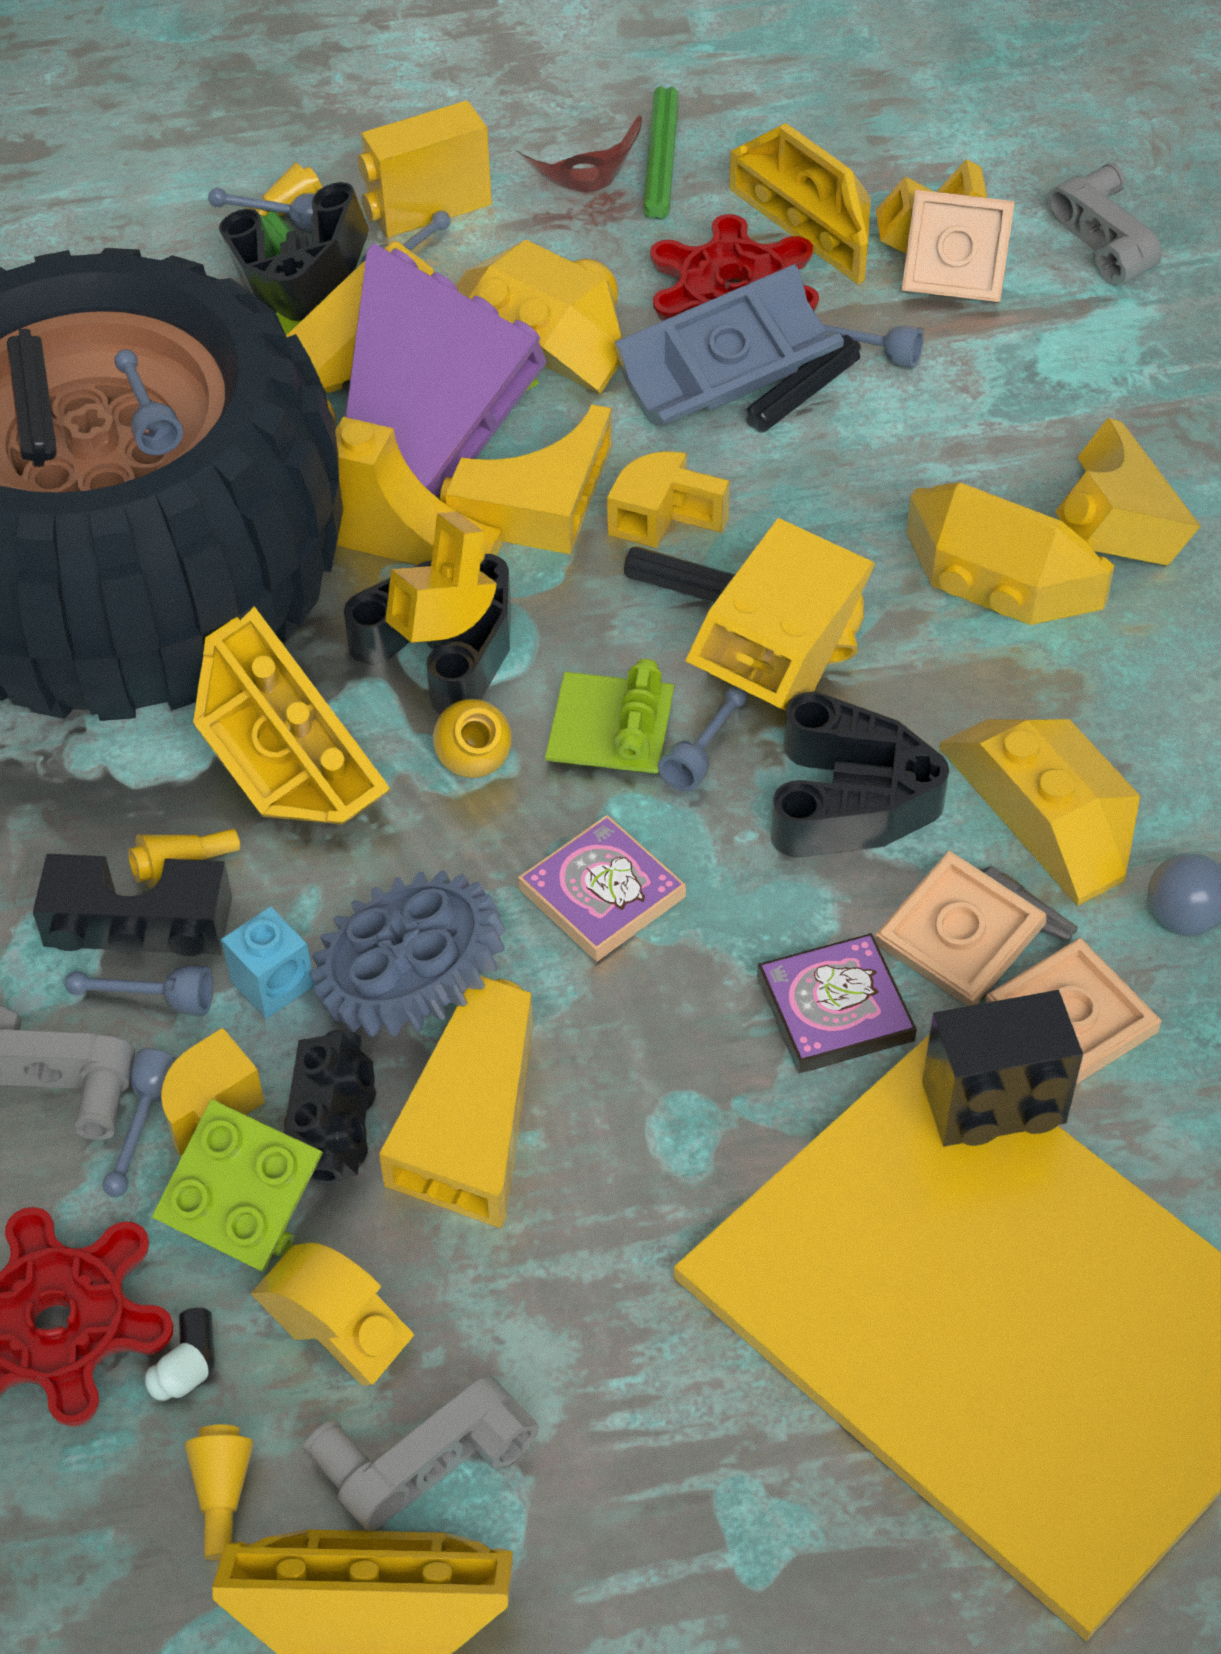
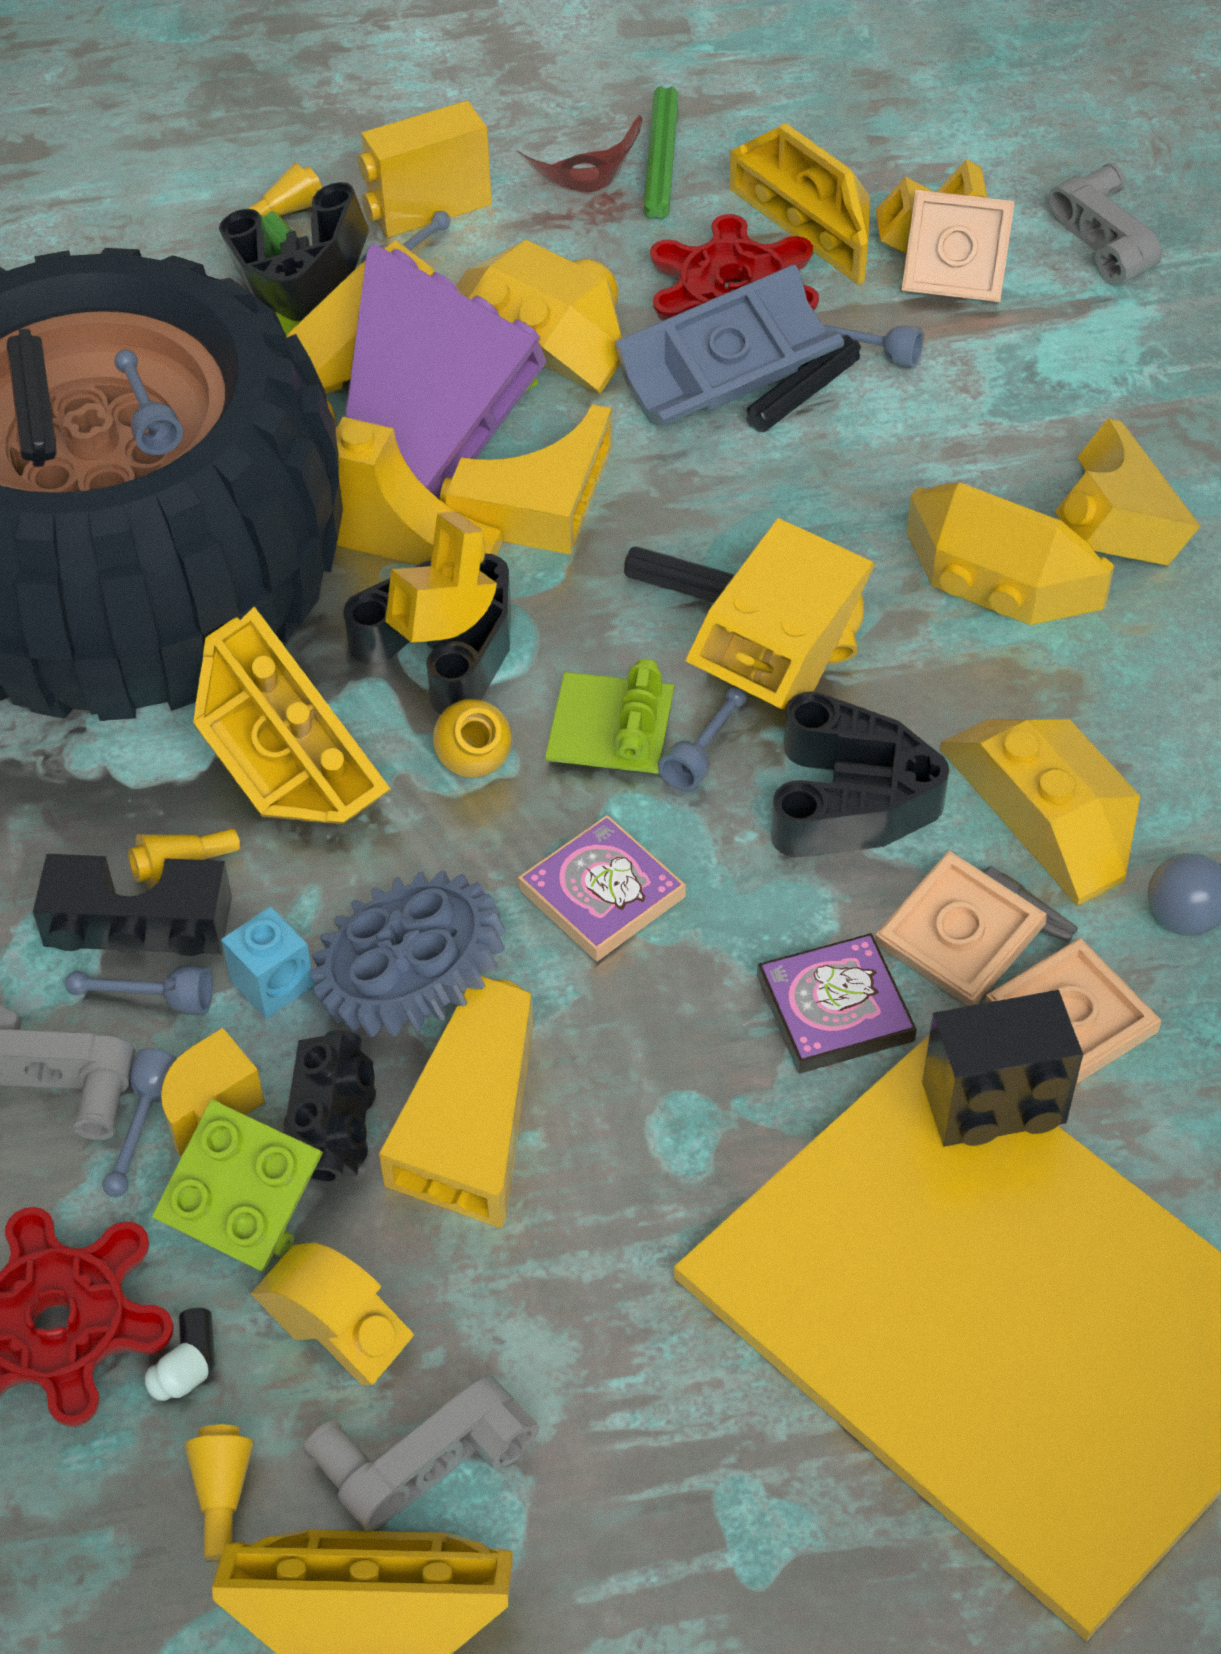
sand blue hinge [208,188,315,233] -> none
yellow brick [607,451,730,548] -> none

